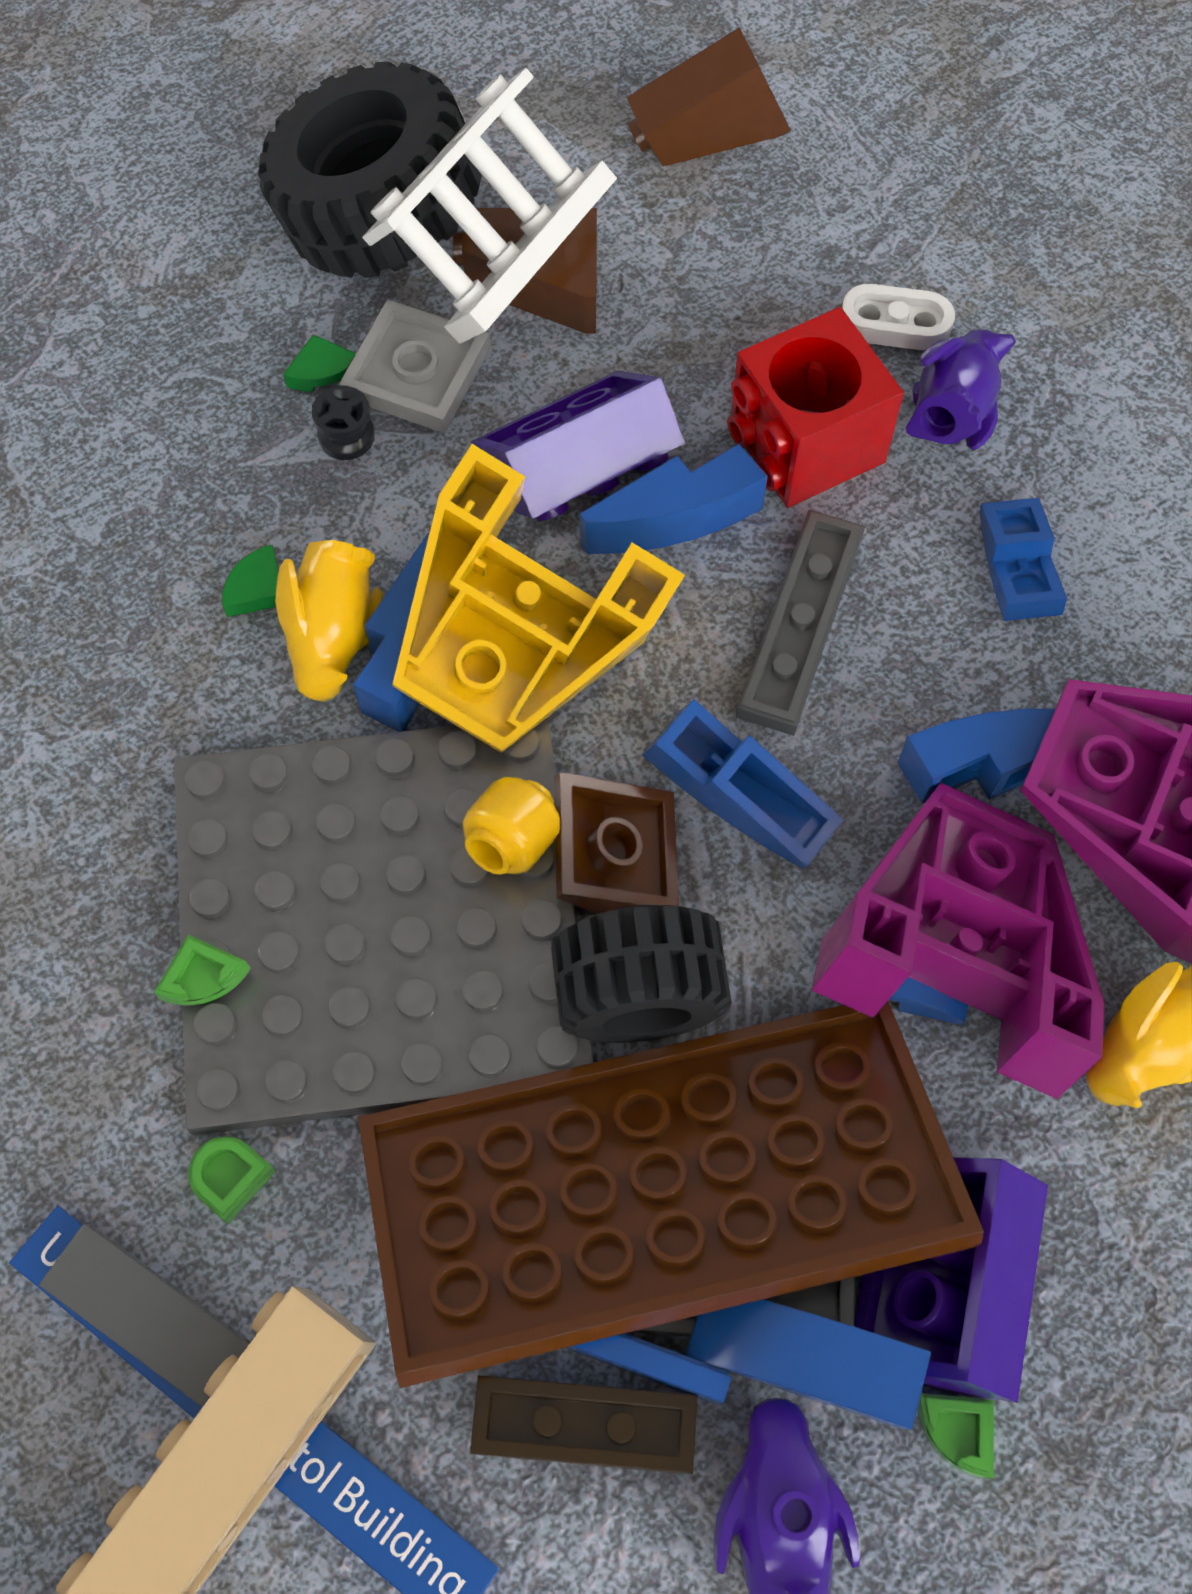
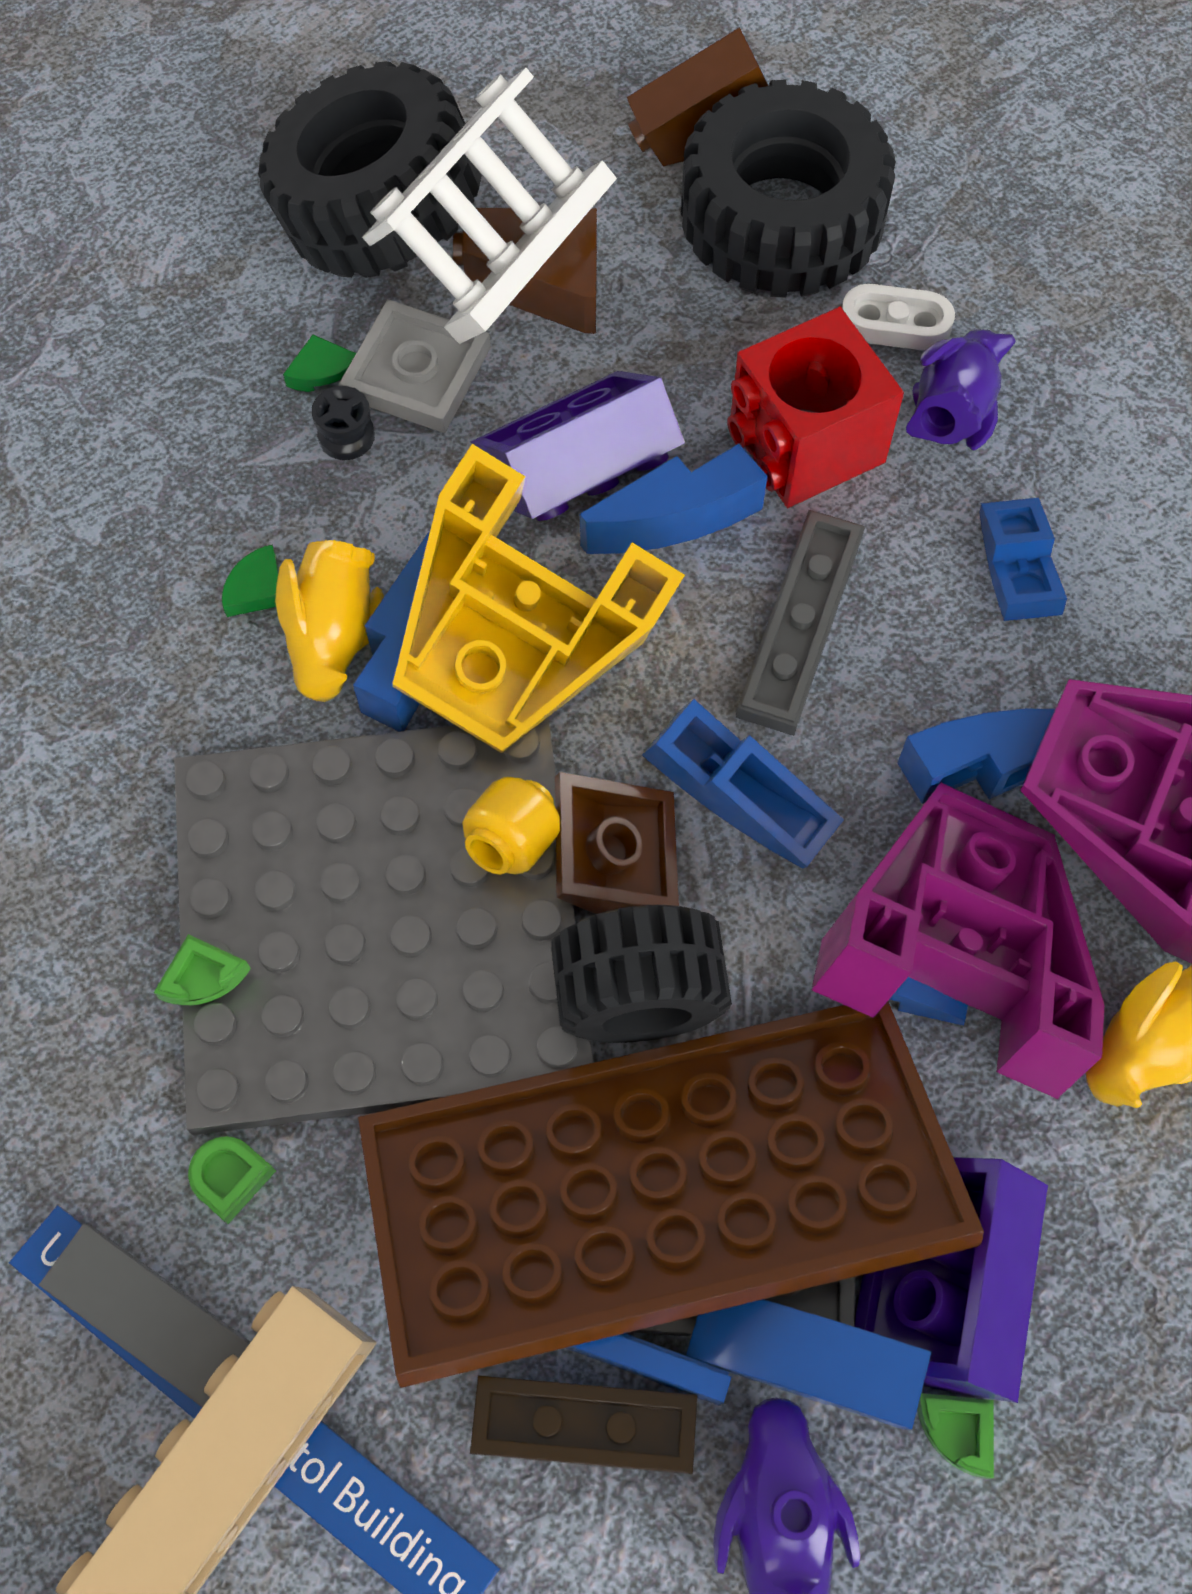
none -> black tyre [681,79,896,298]

